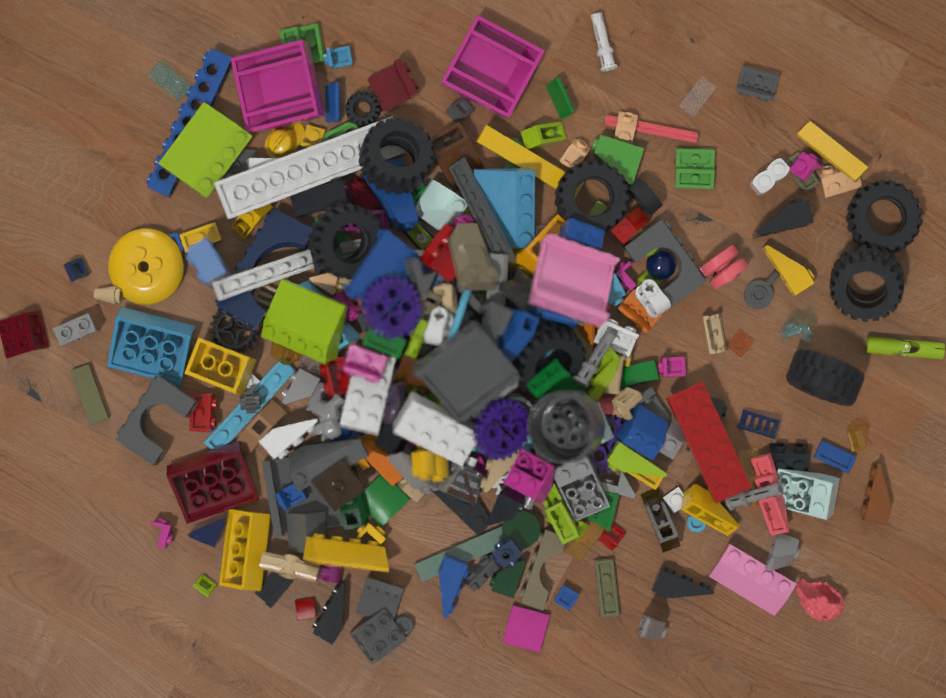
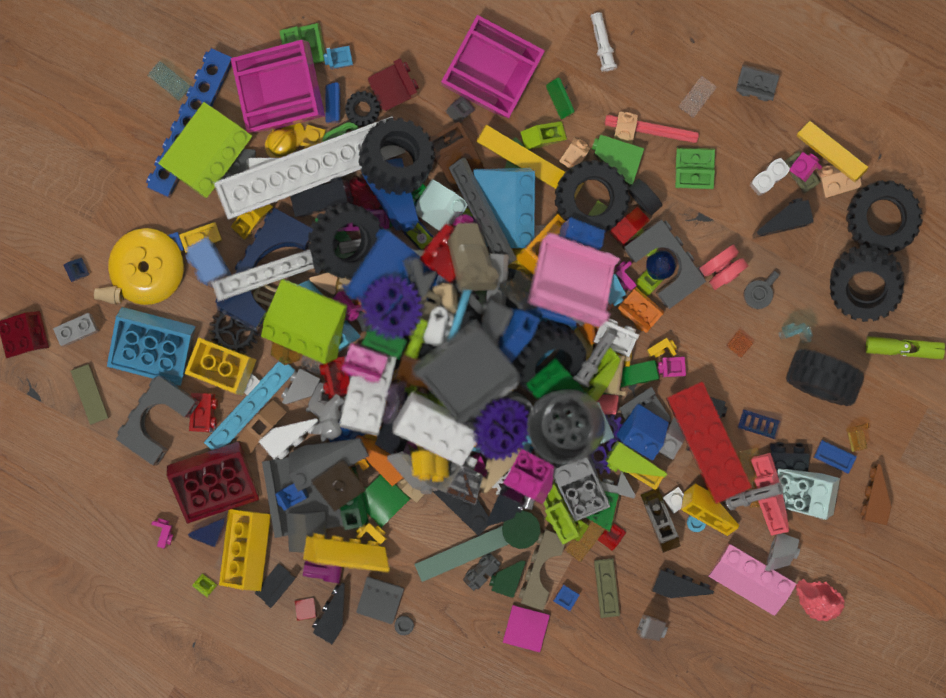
dark grey gear [240,390,261,414] -> none
tan piece [259,551,320,582] -> none
dark grey bracket [349,609,406,665] -> none
blue slope [438,553,469,619] -> none
dark blue brick [492,537,523,569] -> none
tan bracket [612,387,642,420] -> none
white piece [635,279,671,318] -> none
tan hinge [701,314,727,355] -> none
yellow slope [762,245,815,296] -> none
none -> yellow bracket [646,338,677,358]

